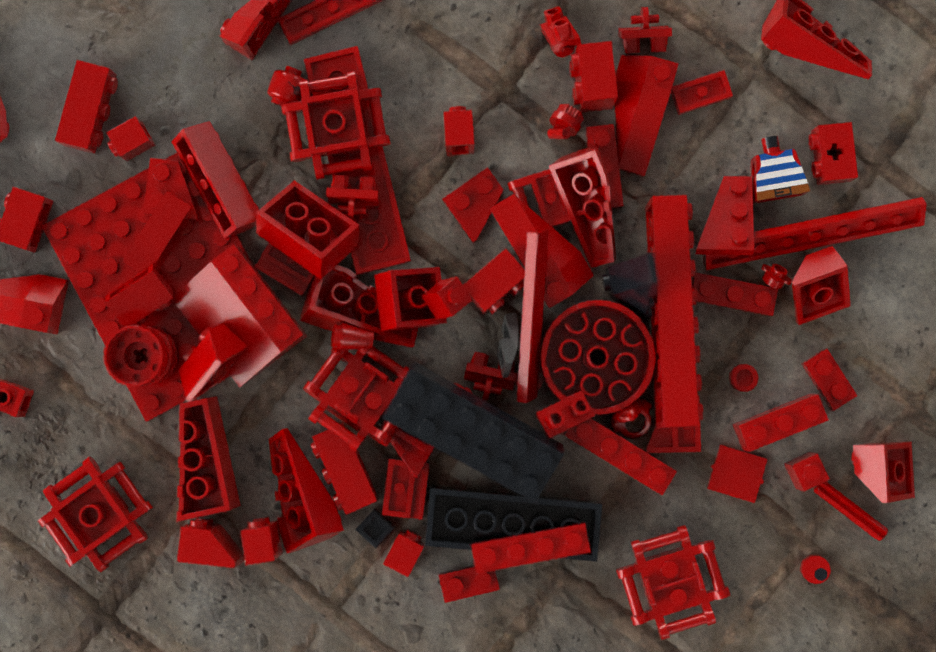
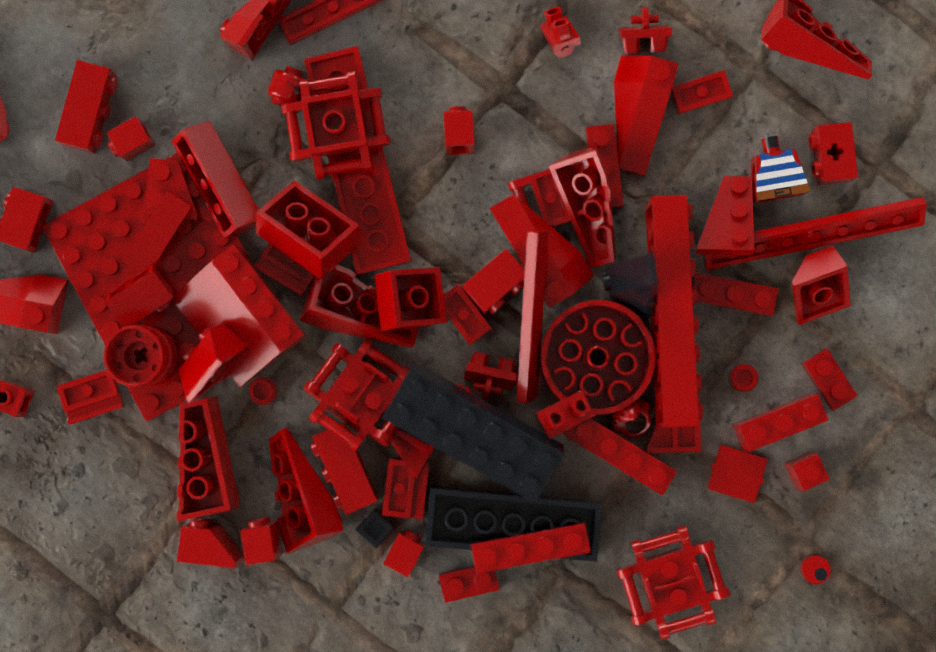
red brick [38,456,153,572] -> none
red hips [326,175,380,222] -> none
red cone [331,322,374,350] -> none
red brick [421,276,473,319] -> none
red wing [442,167,504,244] -> none
dark grey slope [497,313,519,378] -> none
red piece [547,104,584,139] -> none
red brick [569,41,618,113] -> none
red plate [761,264,792,289] -> none
red axle [814,482,888,541] -> none
red slope [851,442,915,503] -> none
none -> red plate [56,370,125,425]
none -> red plate [249,377,277,405]
none -> red plate [444,284,492,346]

